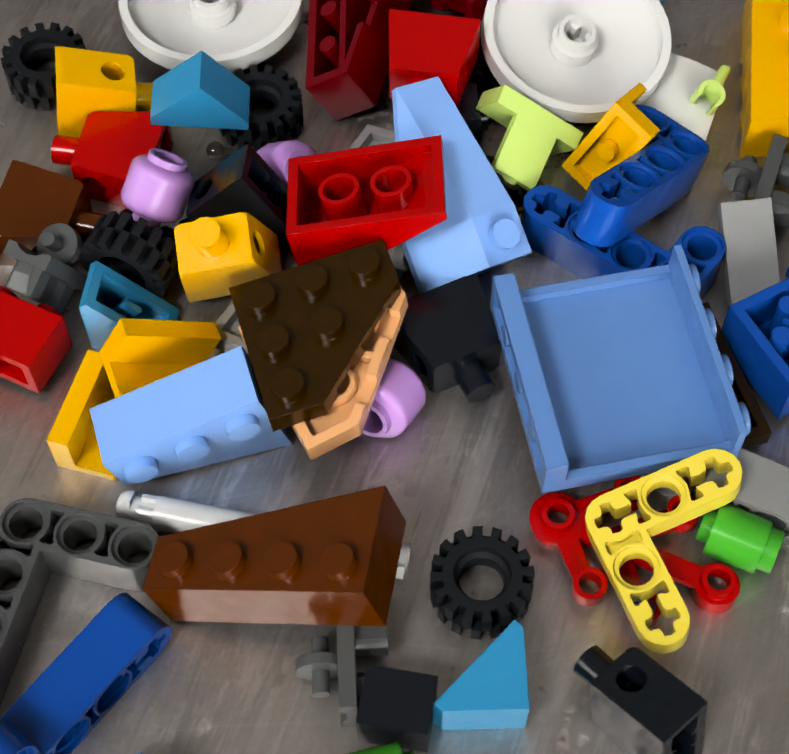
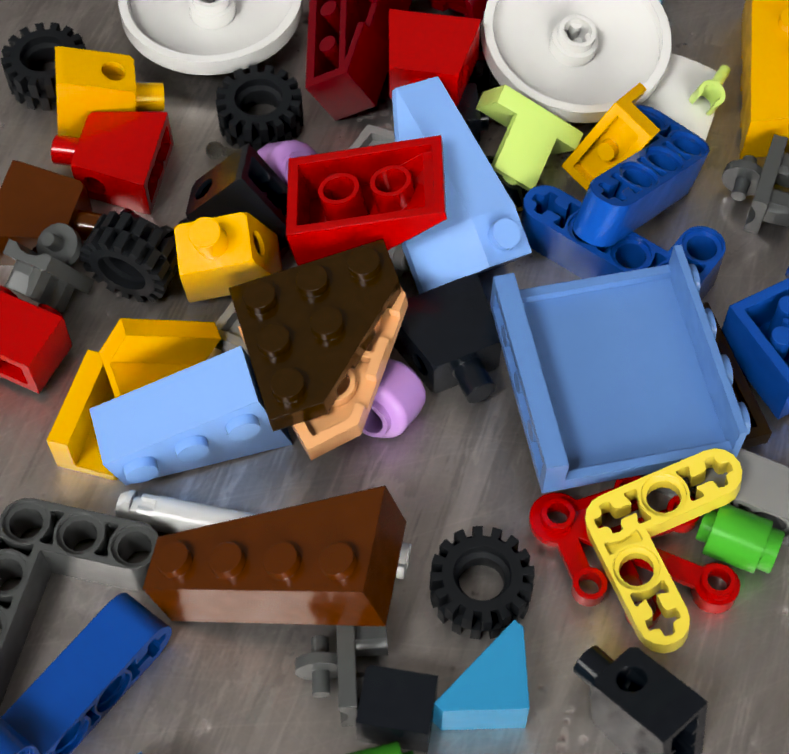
dark azure slope [79,260,180,349] -> none
lavender head [121,148,195,228] -> none
dark azure slope [150,51,250,130] -> none
light grey tile [716,197,781,306] -> none

